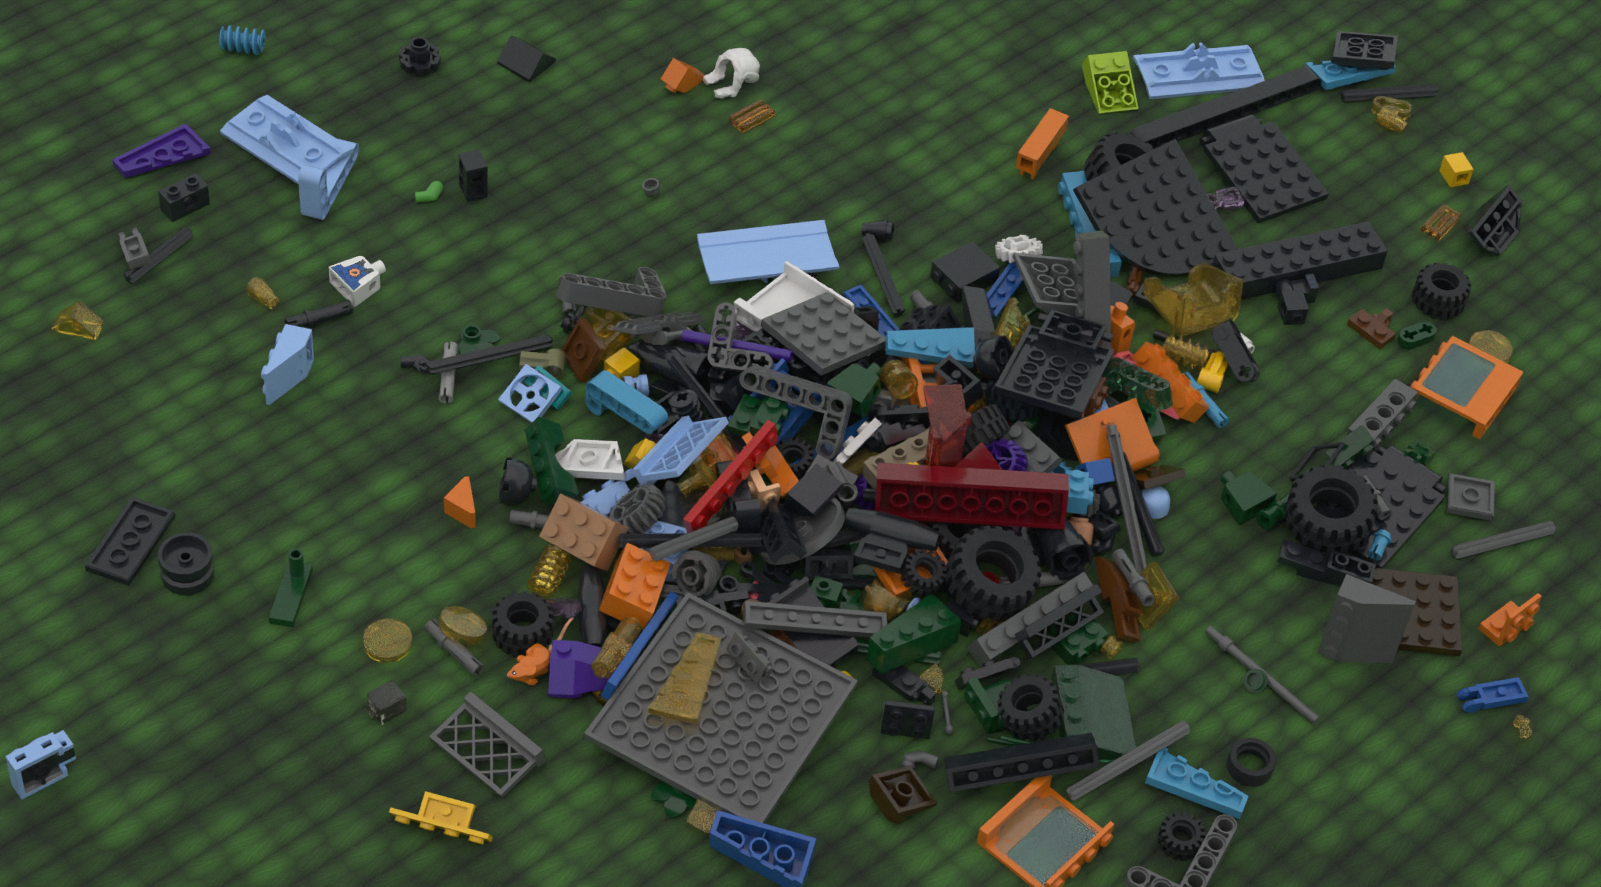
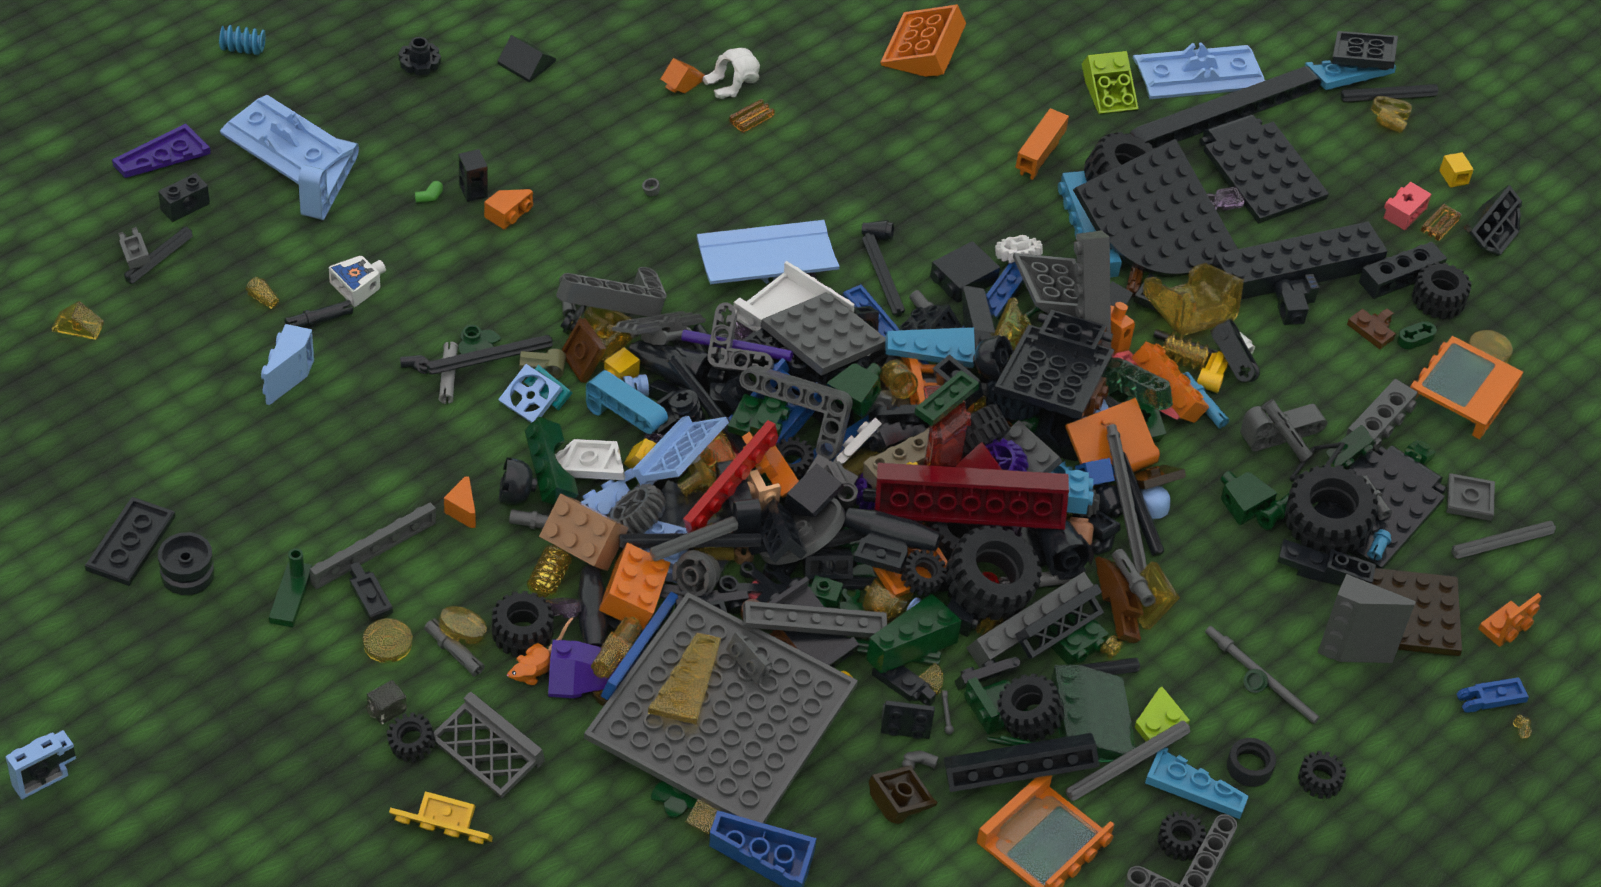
none -> dark grey plate [310,502,436,590]
none -> black hinge [349,561,393,622]
none -> black tyre [387,712,436,762]
none -> orange slope [484,189,533,229]
none -> orange slope [880,4,966,77]
none -> dark green plate [914,370,979,427]
none -> lime wing [1134,687,1190,741]
none -> dark grey beam [1240,404,1328,451]
none -> dark grey pin [1262,399,1312,462]
none -> black tyre [1298,751,1346,799]
none -> black brick [1359,242,1447,299]
none -> coral brick [1384,182,1432,230]

